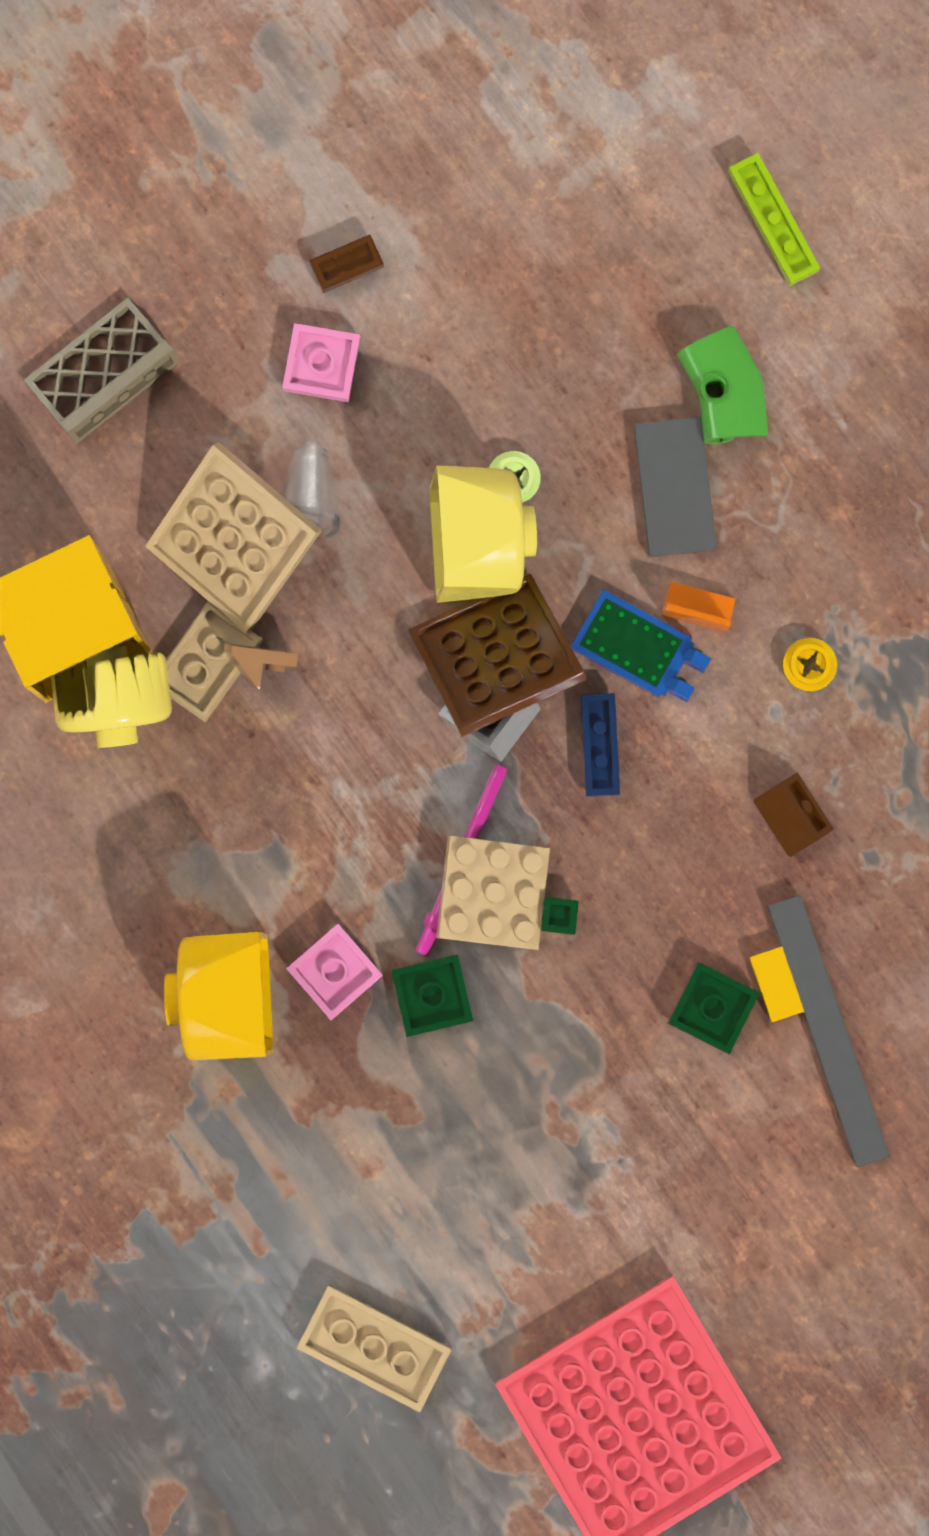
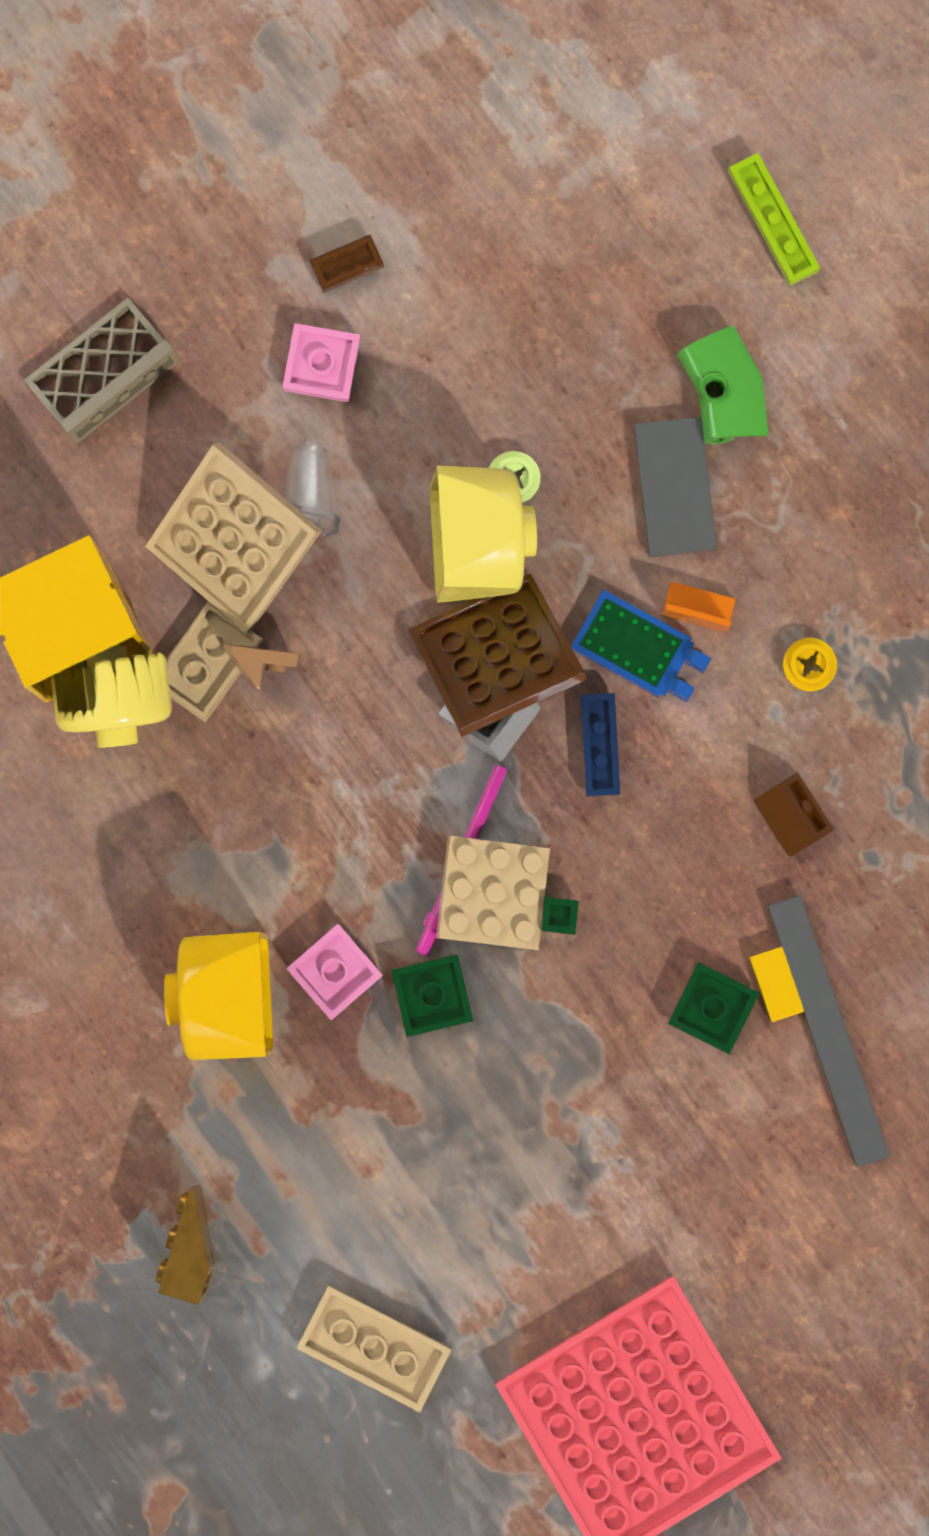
none -> pearl gold slope [155,1185,215,1305]

